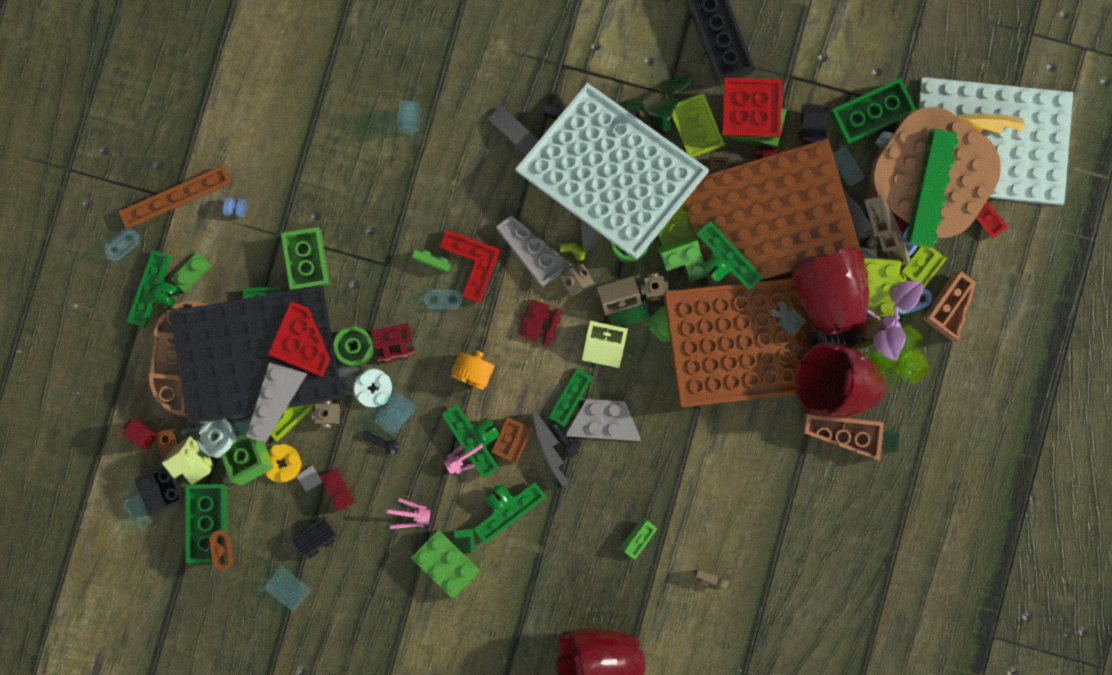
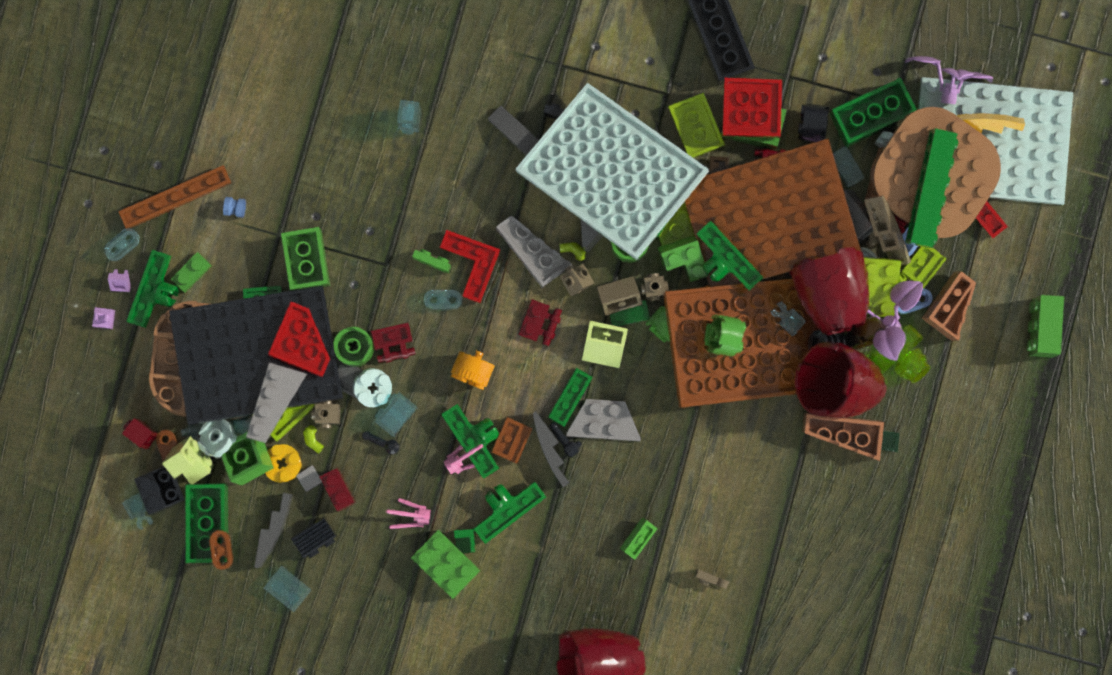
dark green plant [618,77,692,132] -> none
none -> lavender tile [92,307,115,329]
none -> lavender tile [108,269,131,292]
none -> dark grey slope [255,493,293,568]
none -> lime arm [303,425,324,454]
none -> bright green brick [704,314,746,357]
none -> lavender plant [905,56,993,104]
none -> bright green brick [1026,295,1064,358]

